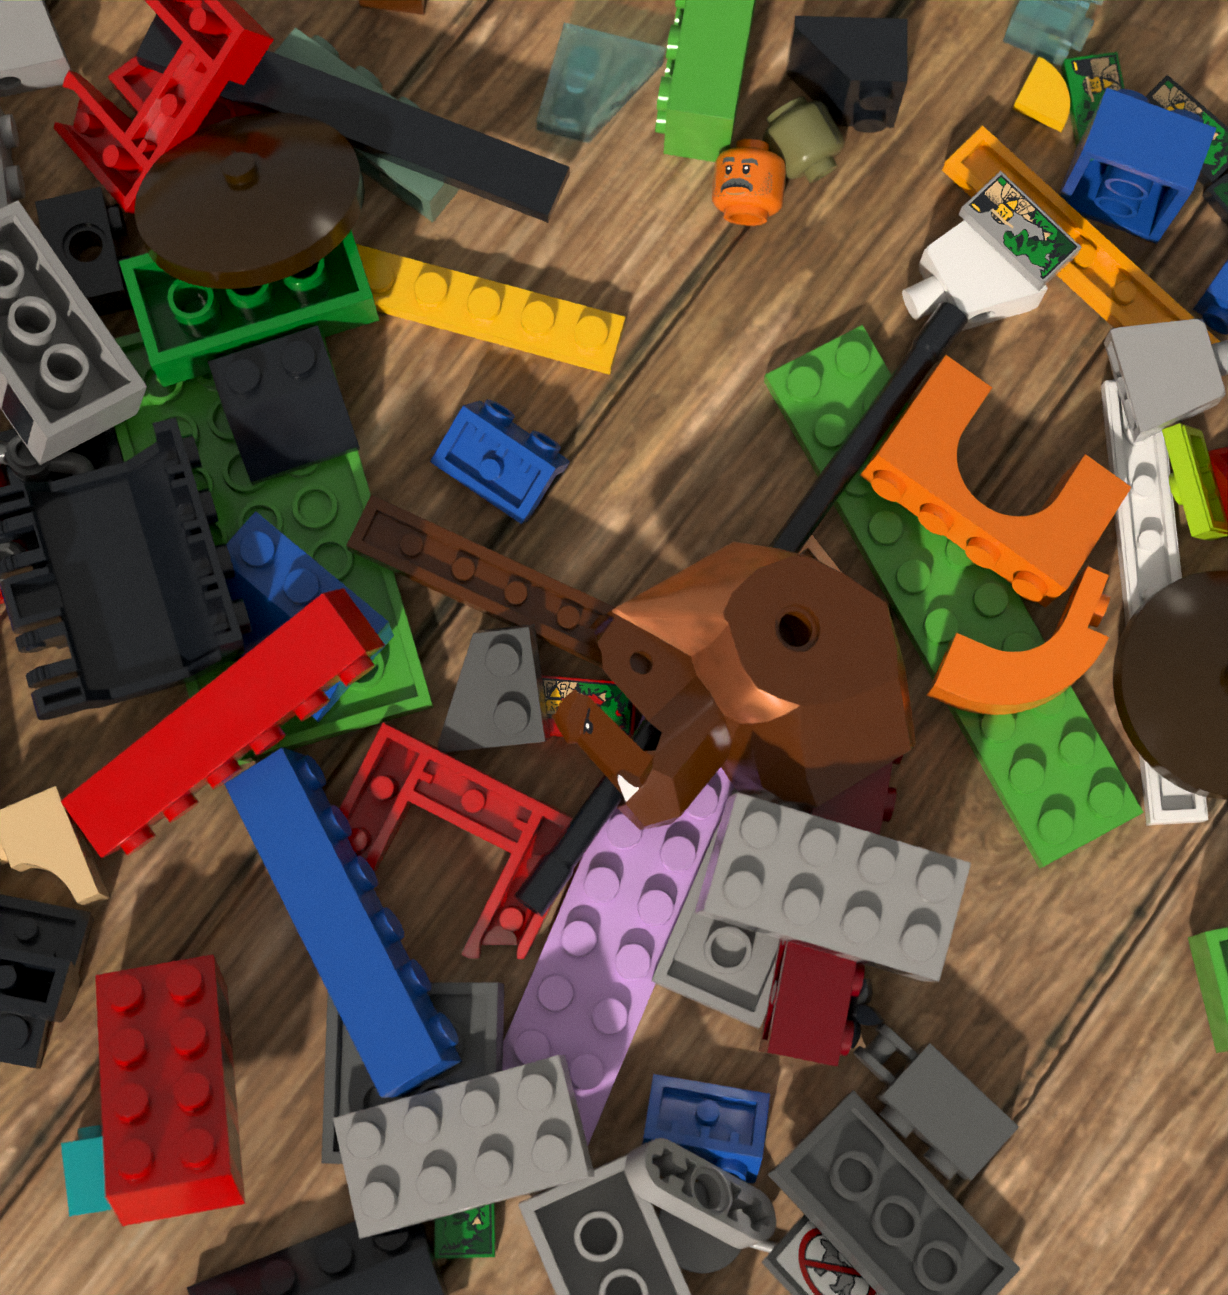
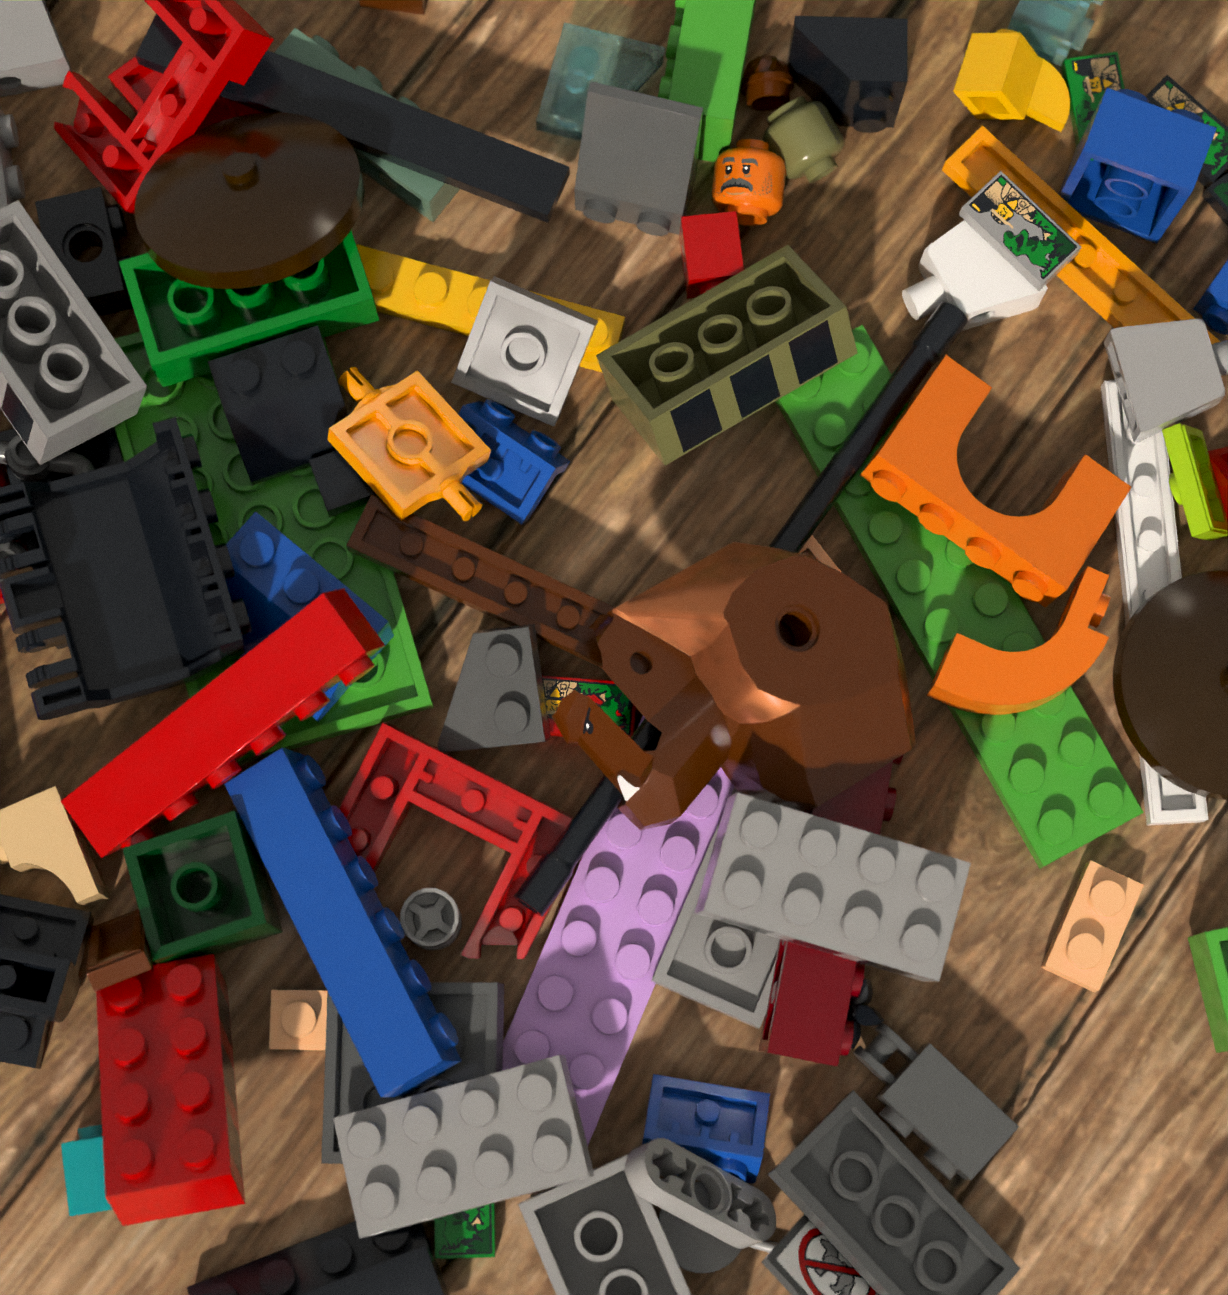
none -> reddish brown tile [86,909,152,992]
none -> dark green brick [122,810,283,964]
none -> light nougat plate [269,990,328,1051]
none -> black tile [309,450,381,517]
none -> light orange plate [327,366,491,521]
none -> light grey wheel [400,888,462,950]
none -> plate [451,276,598,427]
none -> dark grey slope [574,81,703,236]
none -> olive brick [596,245,857,466]
none -> red brick [679,211,744,299]
none -> reddish brown plate [740,55,795,111]
none -> yellow brick [953,29,1043,120]
none -> light nougat plate [1041,860,1144,992]

